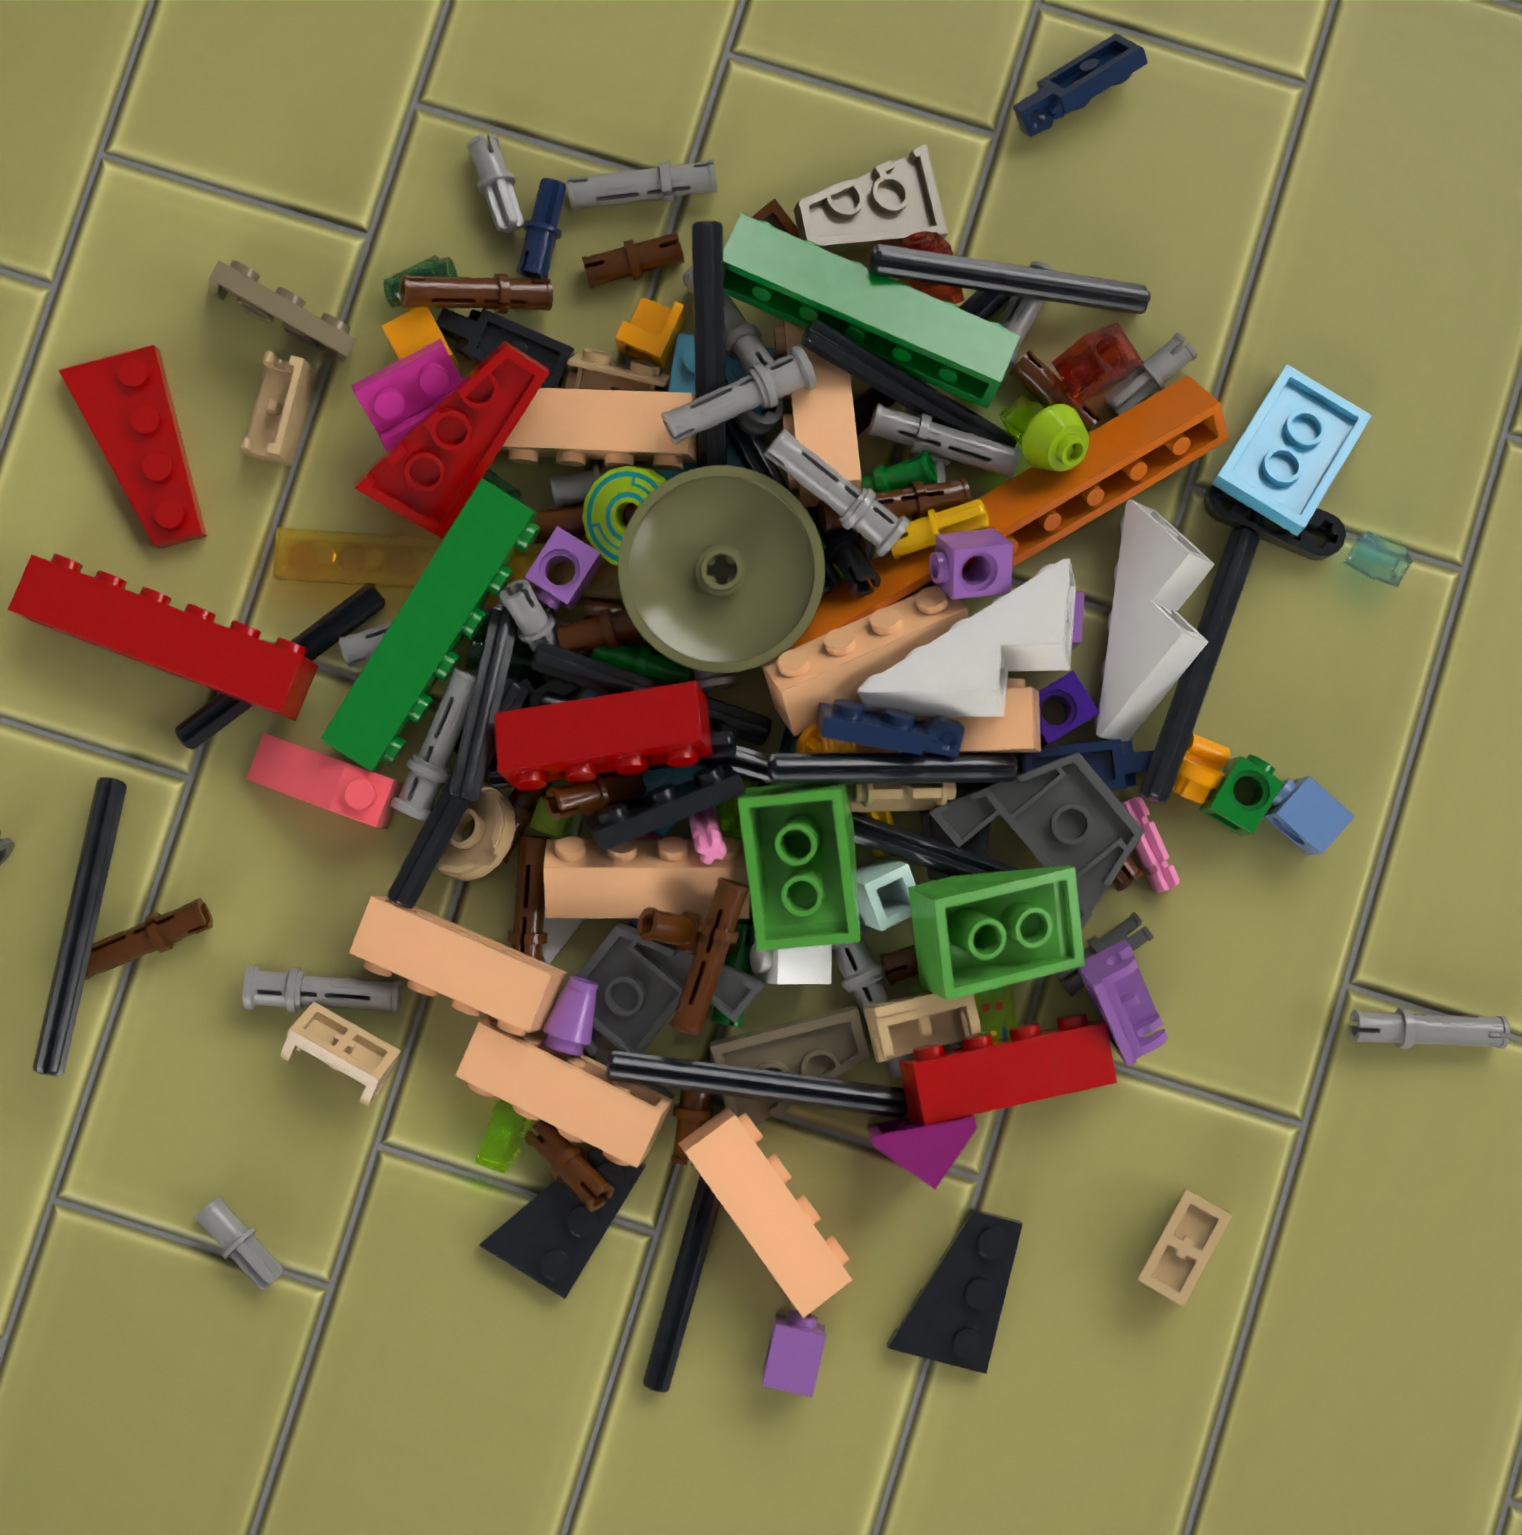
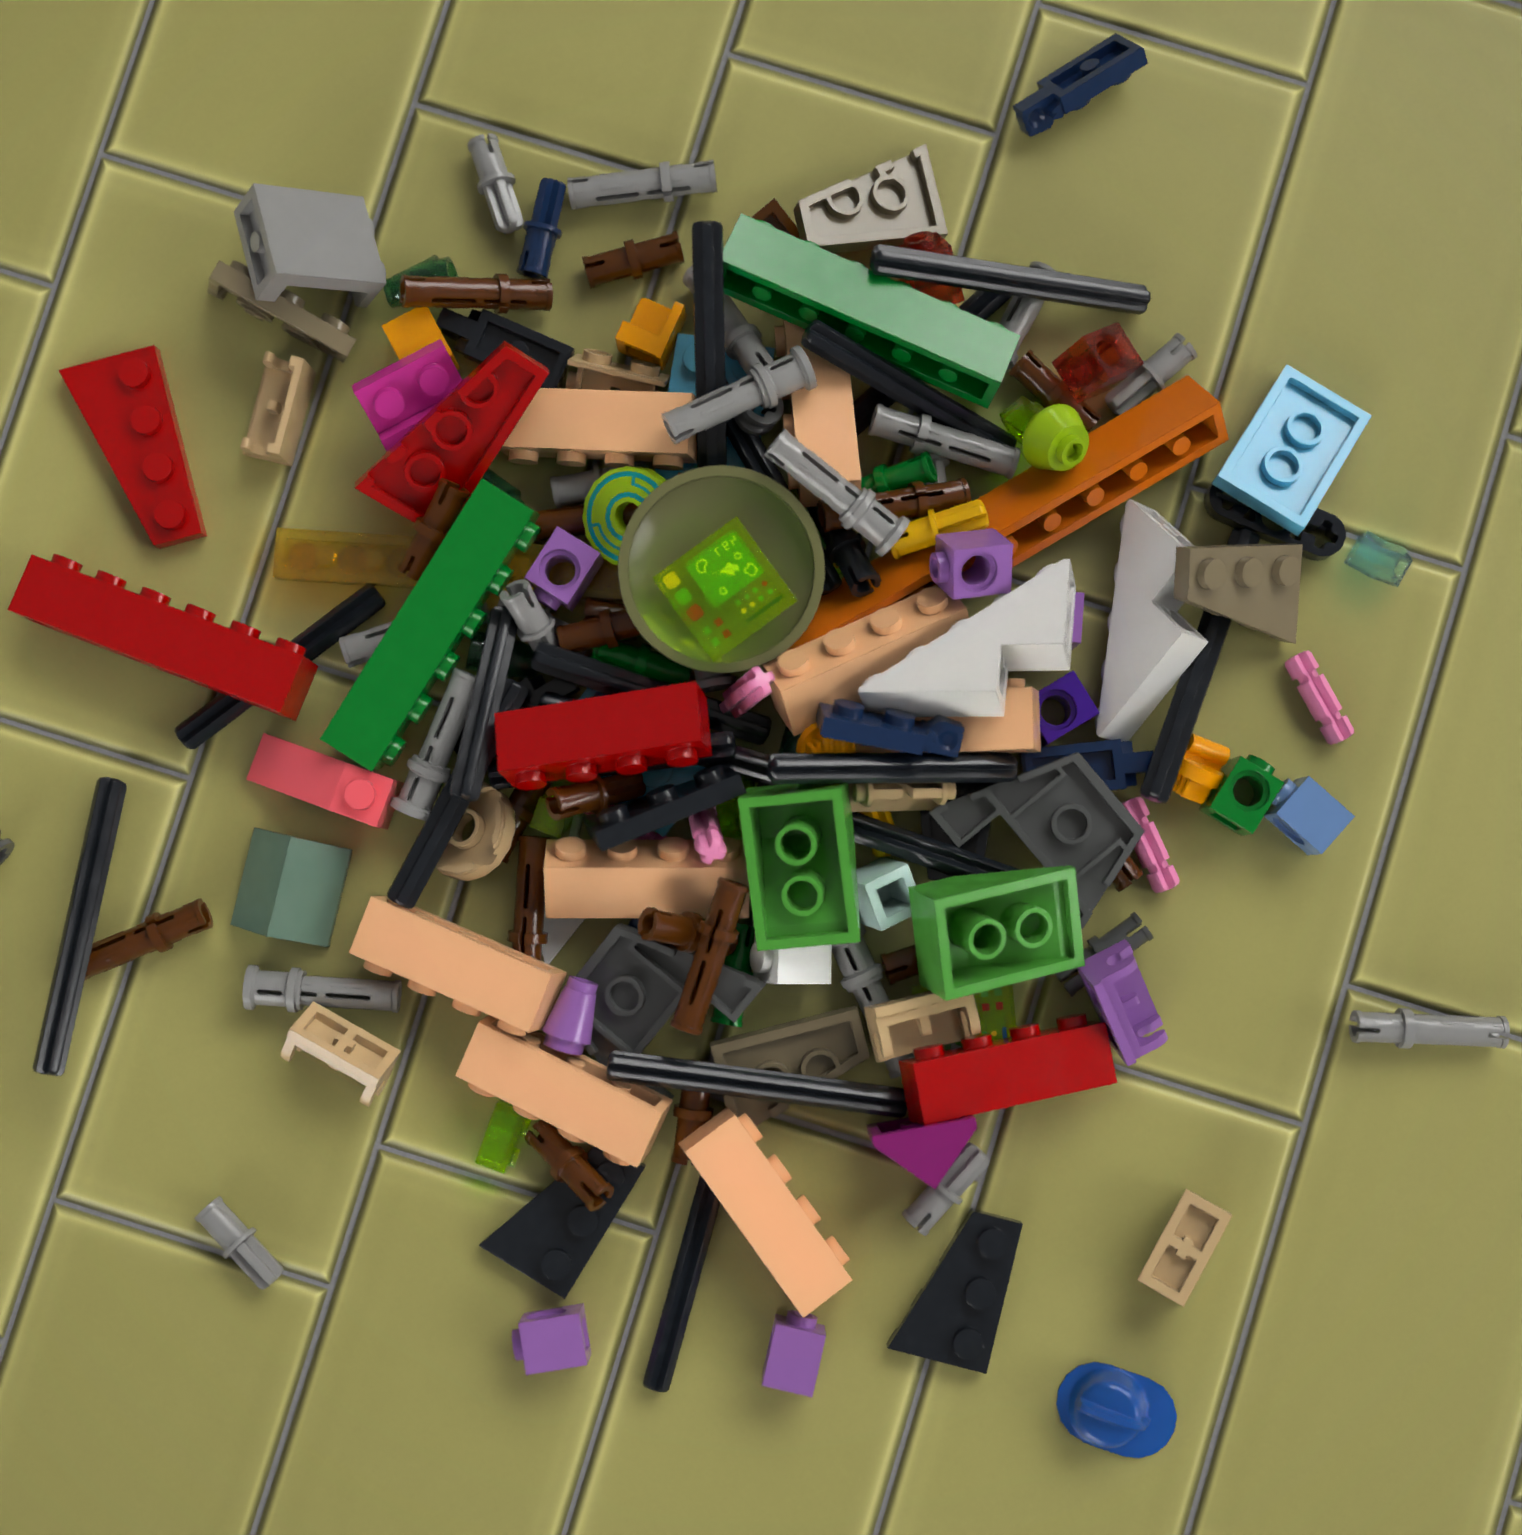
none -> sand green slope [230,827,353,947]
none -> light grey panel [234,183,387,307]
none -> reddish brown pin [397,478,470,581]
none -> medium lavender brick [512,1303,592,1375]
none -> clear neon green tile [652,516,798,663]
none -> bright pink axle [719,666,775,718]
none -> light grey axle [902,1143,990,1236]
none -> blue piece [1056,1362,1177,1458]
none -> dark tan wing [1173,543,1303,644]
none -> bright pink axle [1285,650,1354,745]

